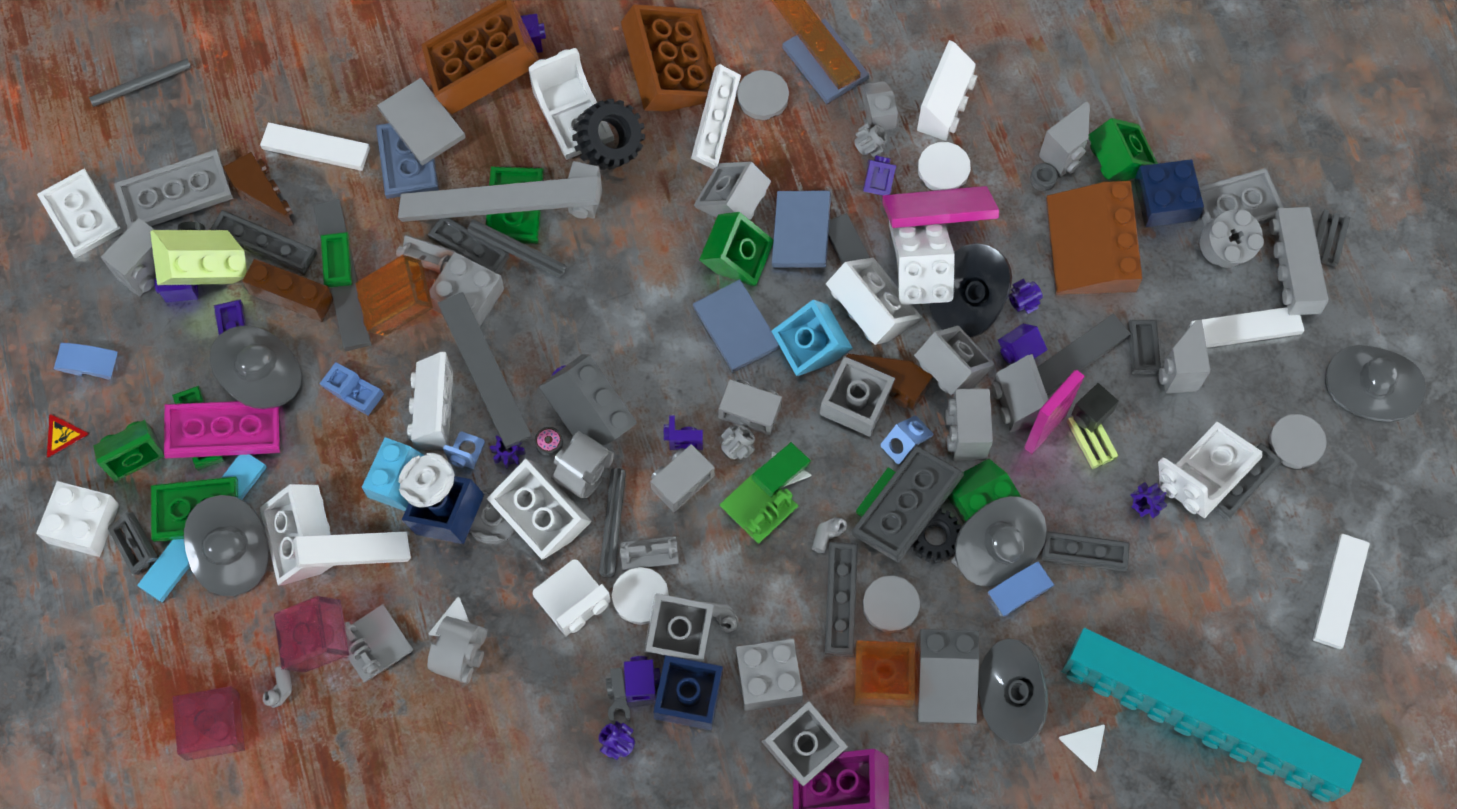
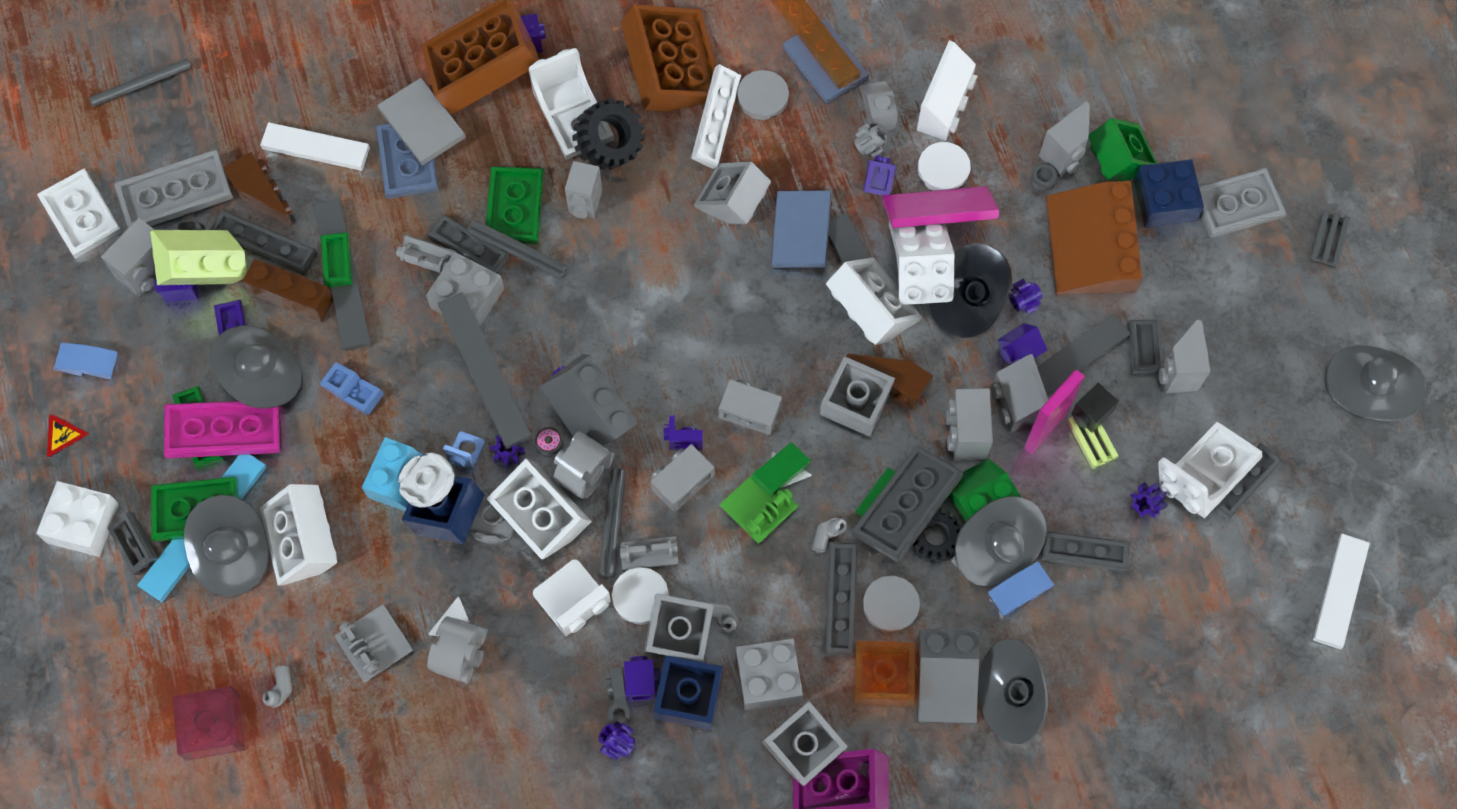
green slope [93,419,165,482] -> none
clear pink brick [274,596,349,672] -> none
white tile [293,532,411,568] -> none
clear orange brick [355,255,433,336] -> none
light grey tile [398,176,601,222] -> none
white slope [407,352,453,450] -> none
sand blue tile [693,279,780,373] -> none
green slope [699,212,774,286] -> none
light grey gear [721,425,755,460] -> none
medium azure slope [772,300,853,376] -> none
light blue bracket [881,416,934,464] -> none
light grey brick [914,326,995,395] -> none
white sticker [1059,724,1105,772] -> none
teal brick [1061,628,1362,802] -> none
white tile [1190,307,1304,348] -> none
light grey brick [1200,210,1264,268] -> none
light grey brick [1269,207,1329,315] -> none
light grey tile [1269,414,1327,469] -> none

